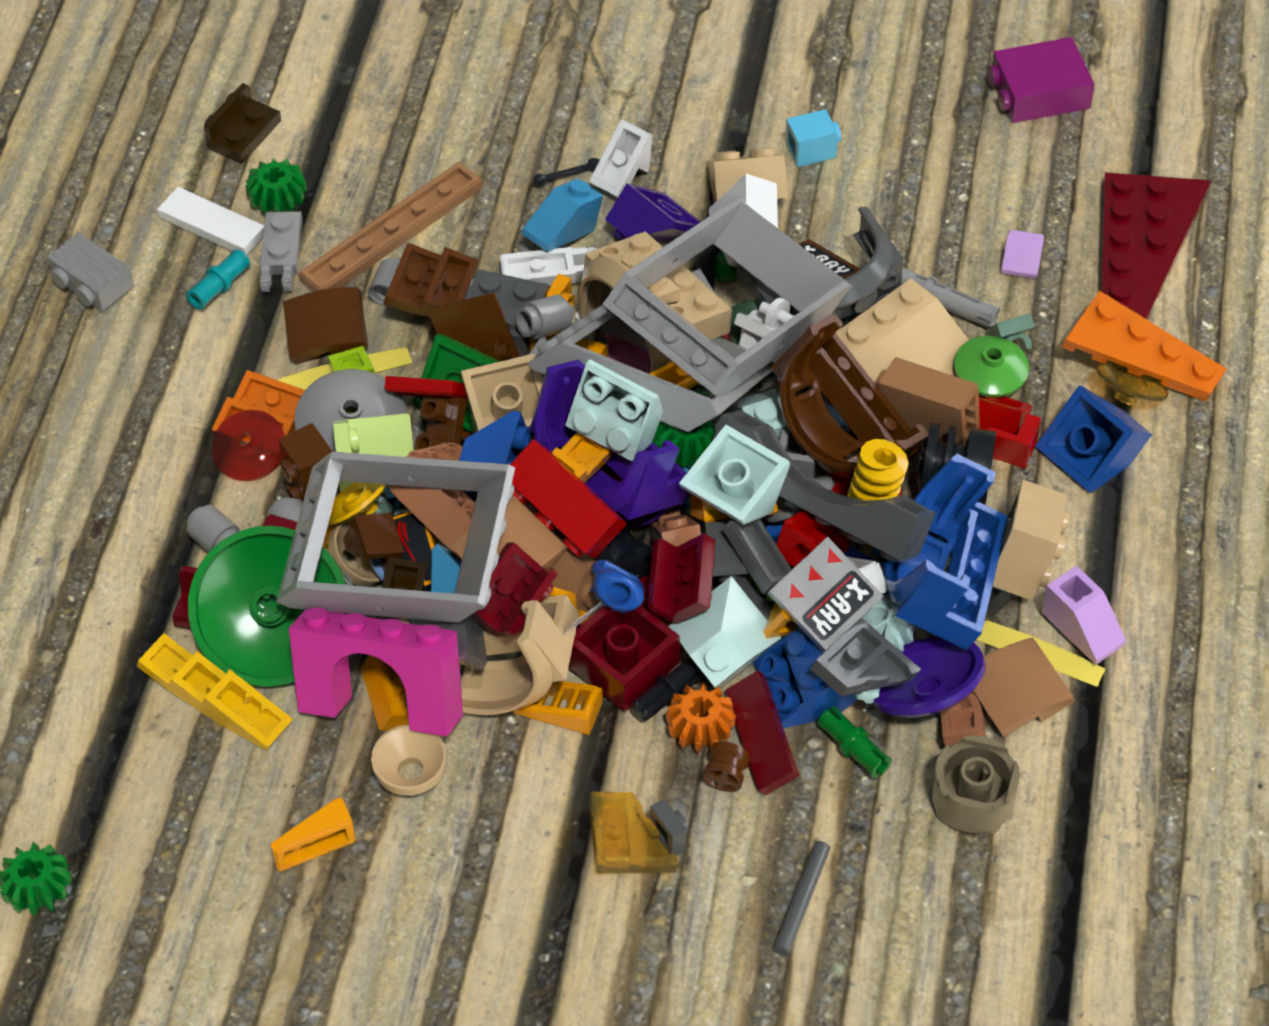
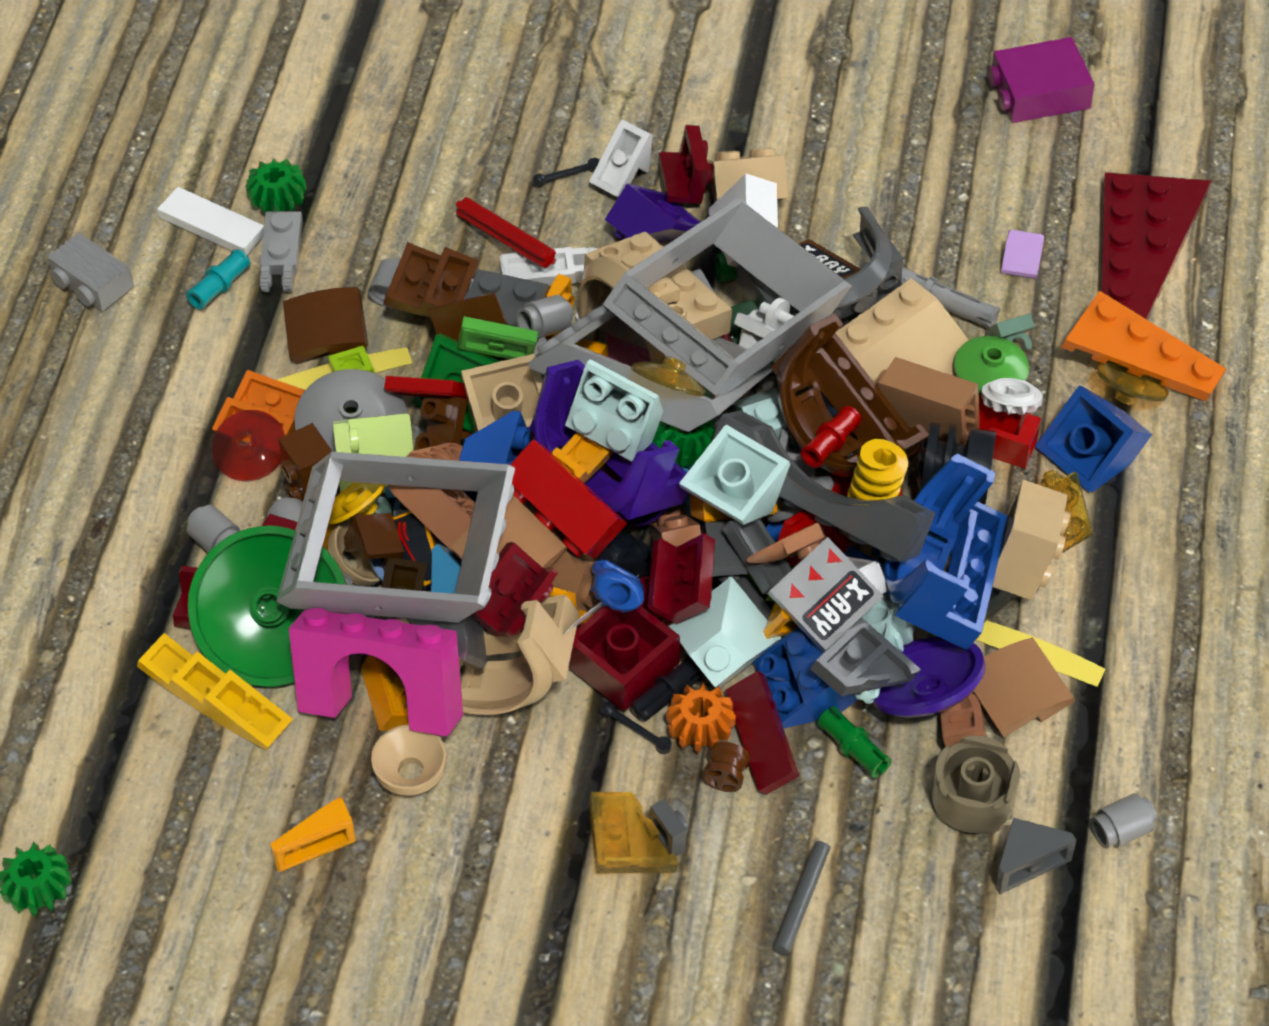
dark brown bracket [204,83,282,164] -> none
medium nougat tile [298,162,483,292] -> none
light orange slope [513,681,603,735] -> none
dark azure slope [522,178,603,252] -> none
medium azure brick [785,109,841,167] -> none
lavender slope [1042,565,1126,665] -> none
none -> red axle [455,197,557,268]
none -> bright green tile [457,316,538,359]
none -> black hinge [600,701,672,754]
none -> clear yellow dish [631,356,706,396]
none -> dark red bracket [658,125,713,204]
none -> nougat plate [746,523,826,563]
none -> red pin [801,406,862,468]
none -> white gear [981,378,1043,415]
none -> dark grey slope [995,817,1076,894]
none -> clear yellow hinge [1041,470,1094,553]
none -> light grey brick [1091,793,1157,848]

